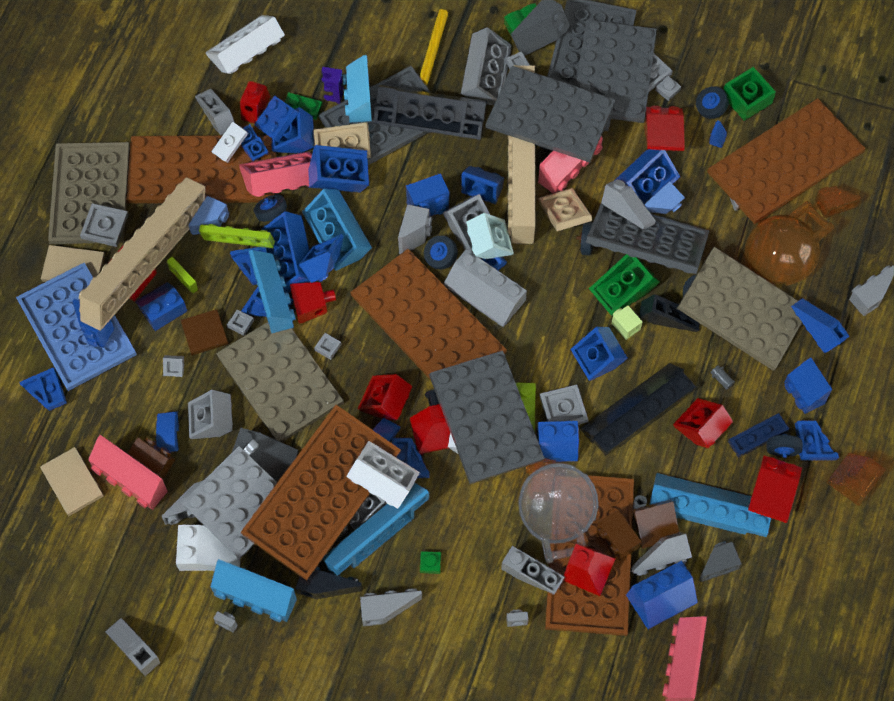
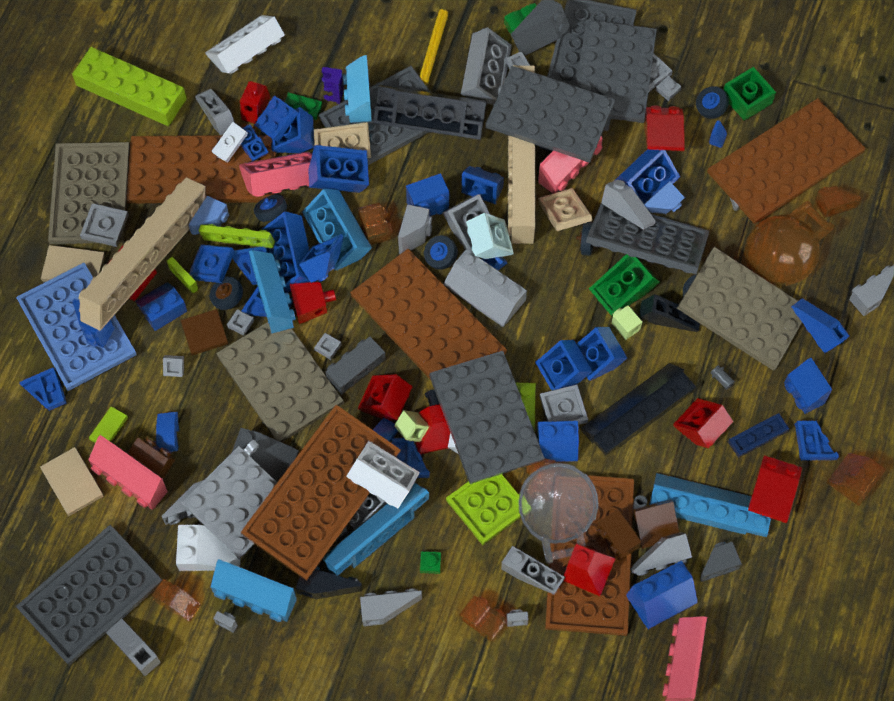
light grey slope [188,390,233,439] -> none
black wheel [767,434,803,458] -> none
none -> dark grey plate [16,525,163,666]
none -> lime brick [72,47,187,127]
none -> lime tile [89,407,128,443]
none -> clear orange slope [152,579,201,622]
none -> blue plate [189,245,235,283]
none -> black wheel [209,277,243,310]
none -> dark grey brick [326,337,386,395]
none -> clear orange brick [358,202,393,245]
none -> yellowish green brick [394,411,429,442]
none -> lime plate [446,474,530,545]
none -> clear orange brick [459,595,507,642]
none -> blue slope [535,340,592,391]

